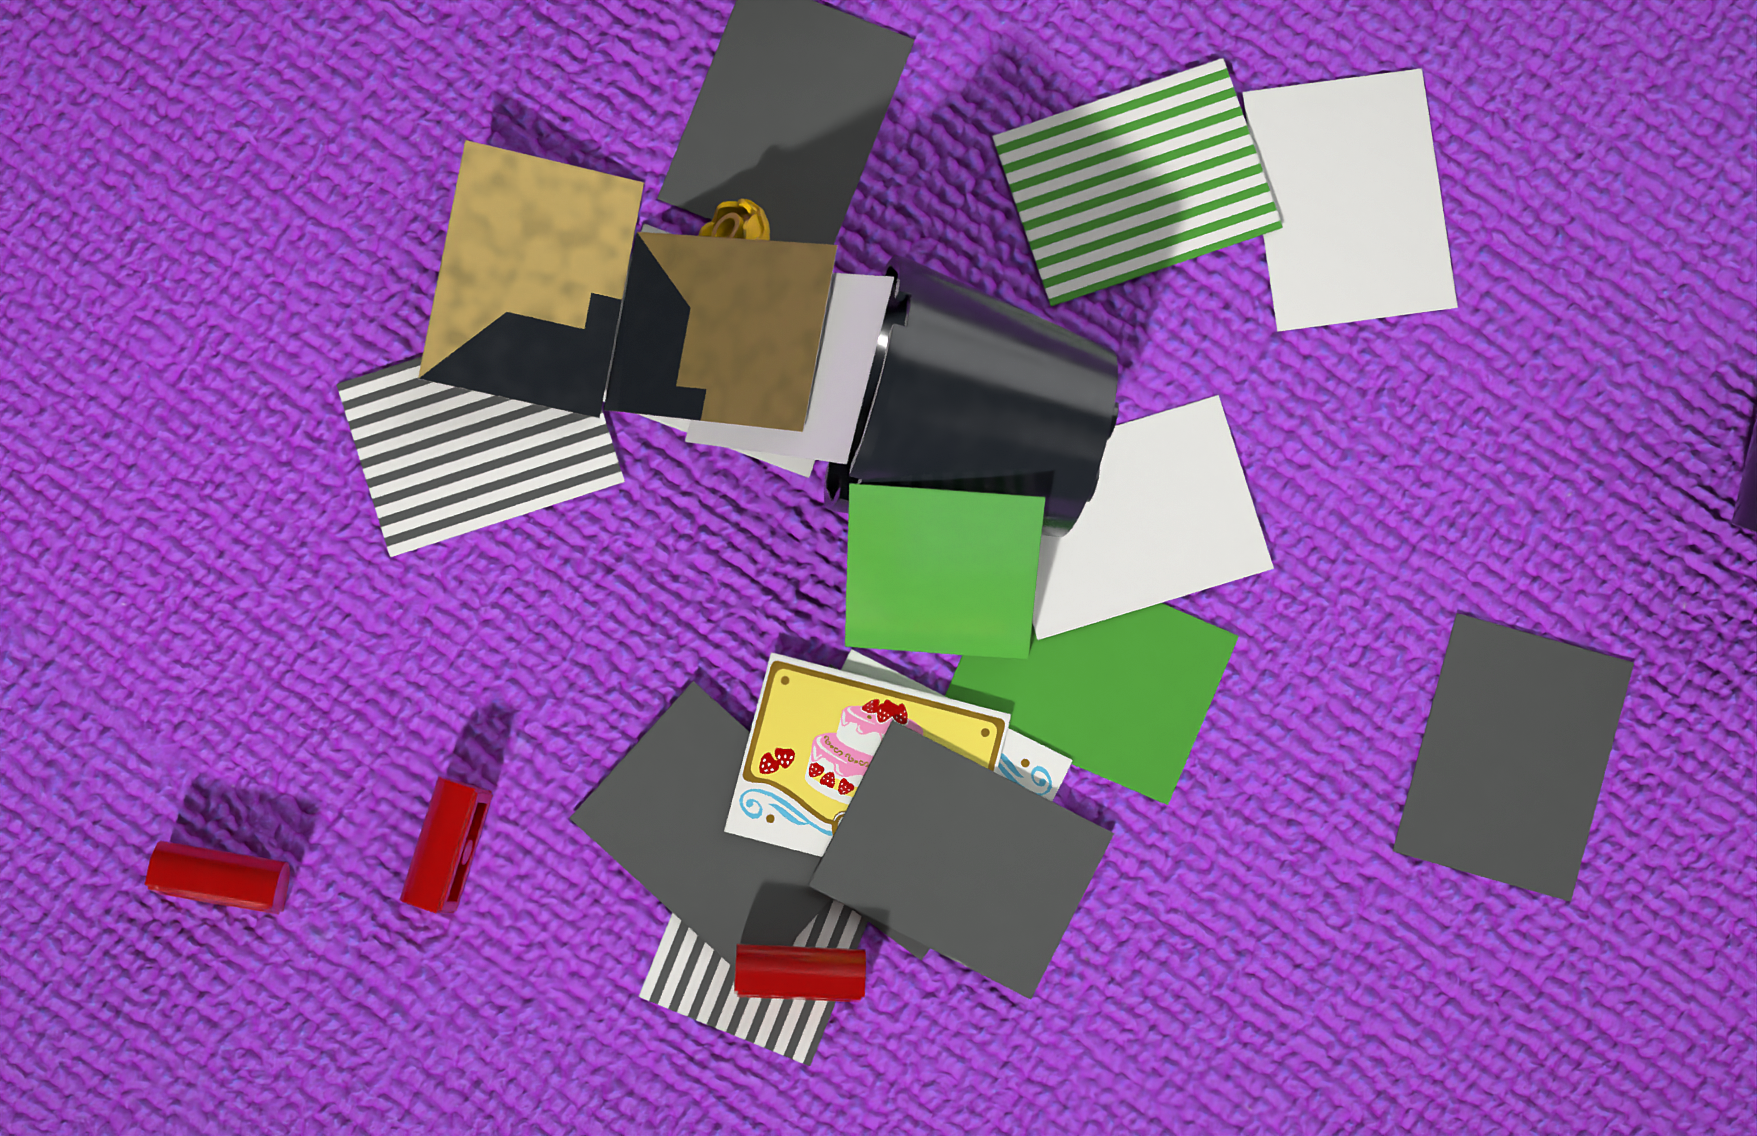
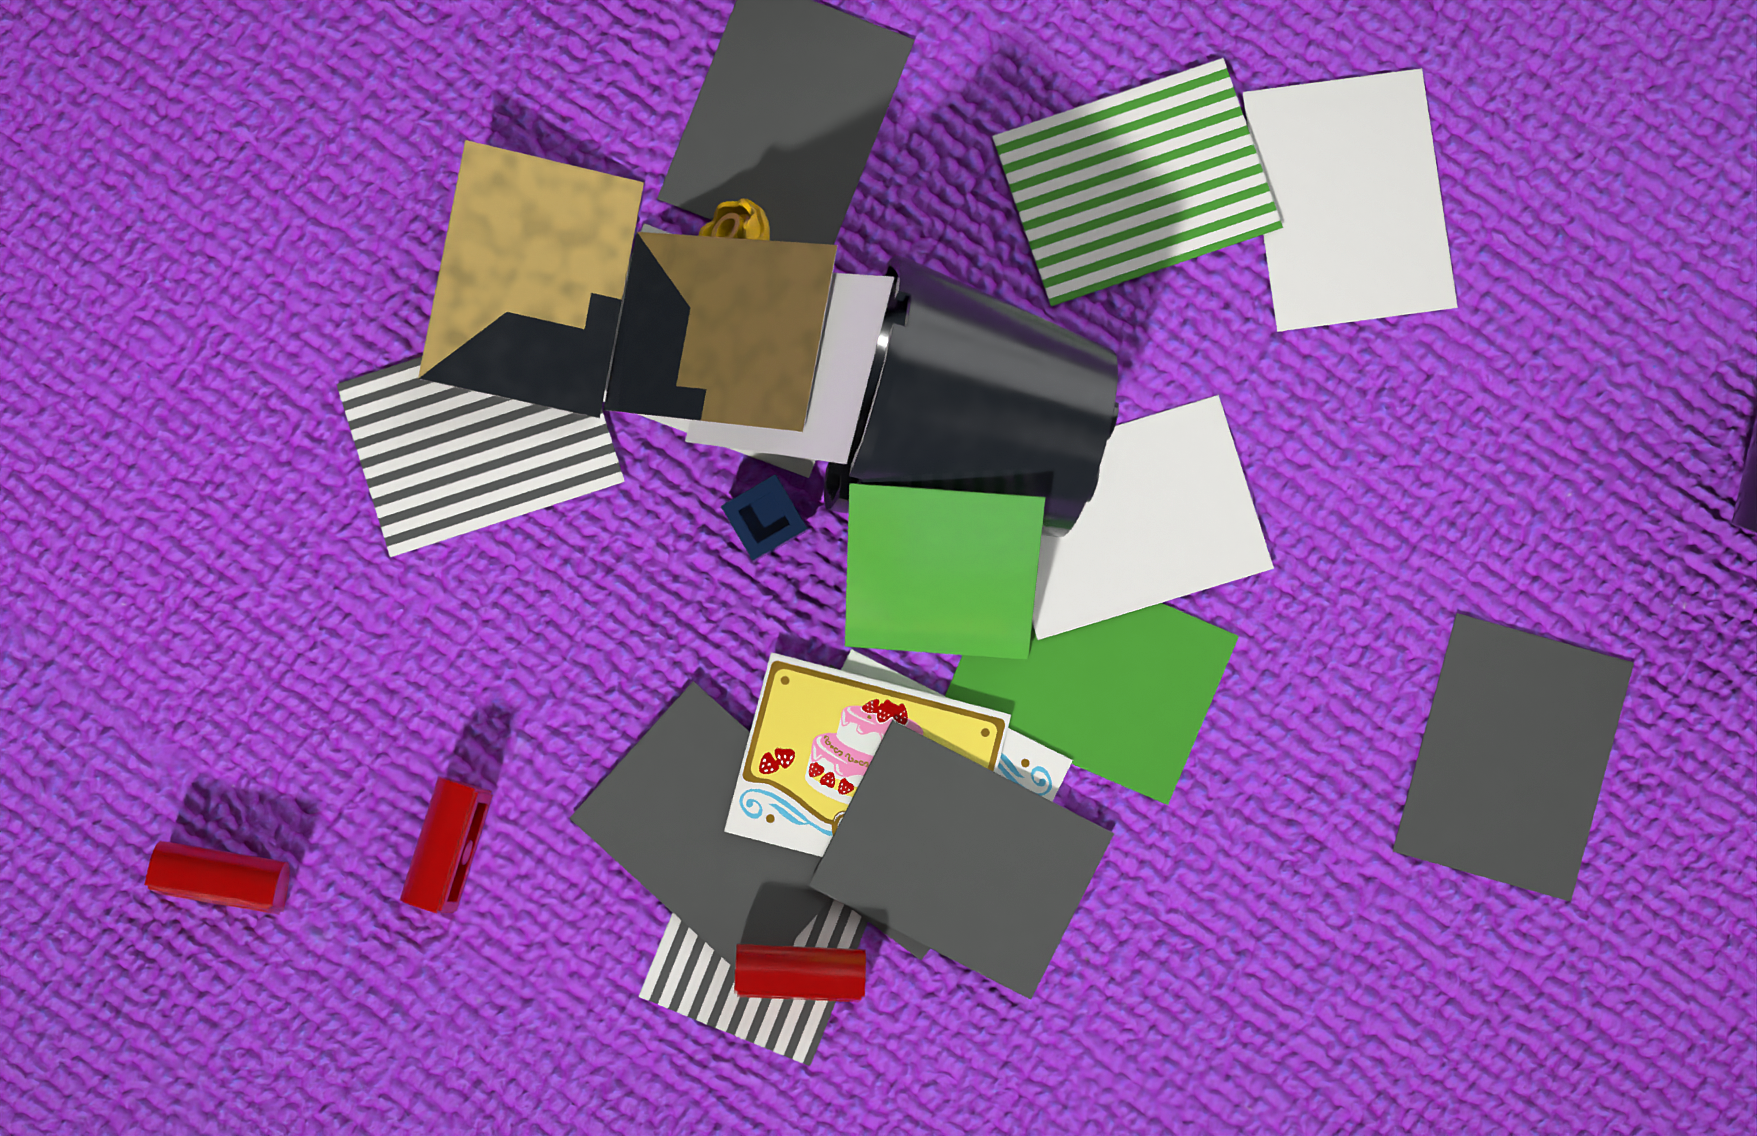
none -> dark blue plate [721,474,808,563]

